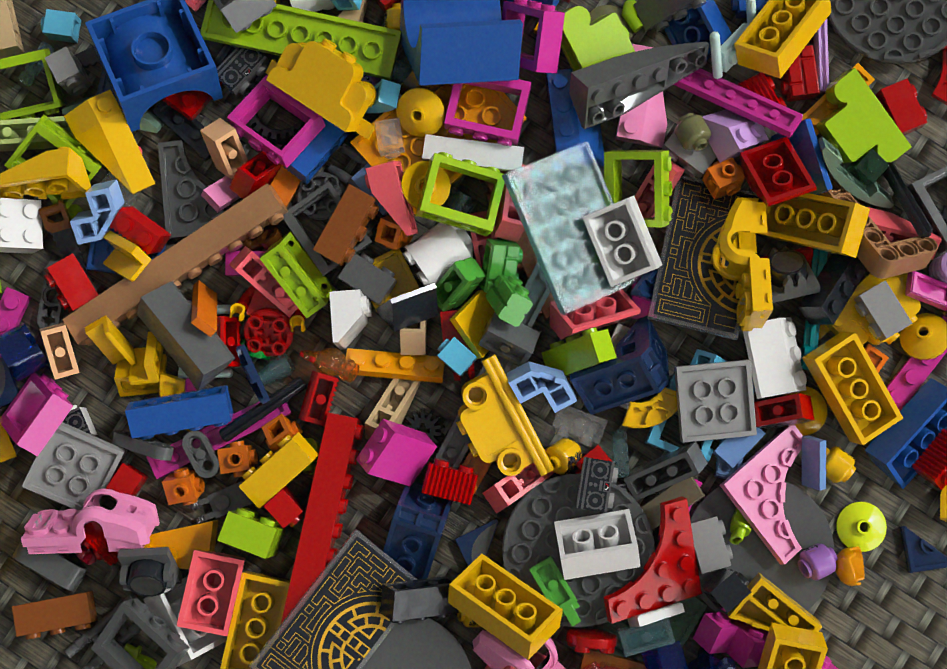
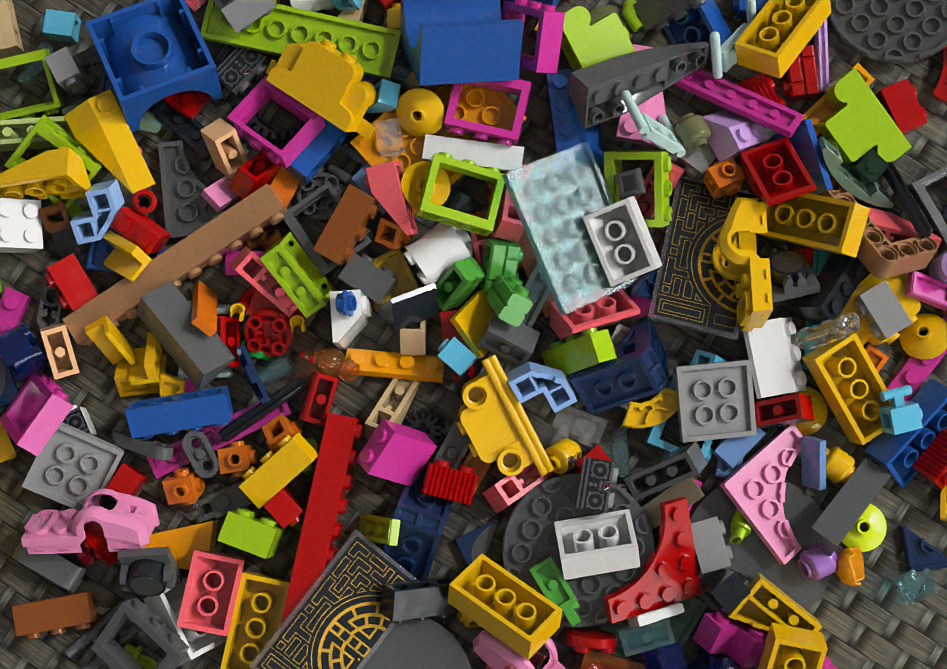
none -> red cone [132,189,157,214]
none -> blue plate [336,290,357,317]
none -> lime tile [357,513,400,546]
none -> dark grey tile [615,168,646,199]
none -> light aqua plate [621,90,686,157]
none -> clear hinge [790,312,861,351]
none -> dark grey panel [811,458,891,556]
none -> medium azure brick [879,385,923,435]
none -> clear light blue brick [897,568,941,606]

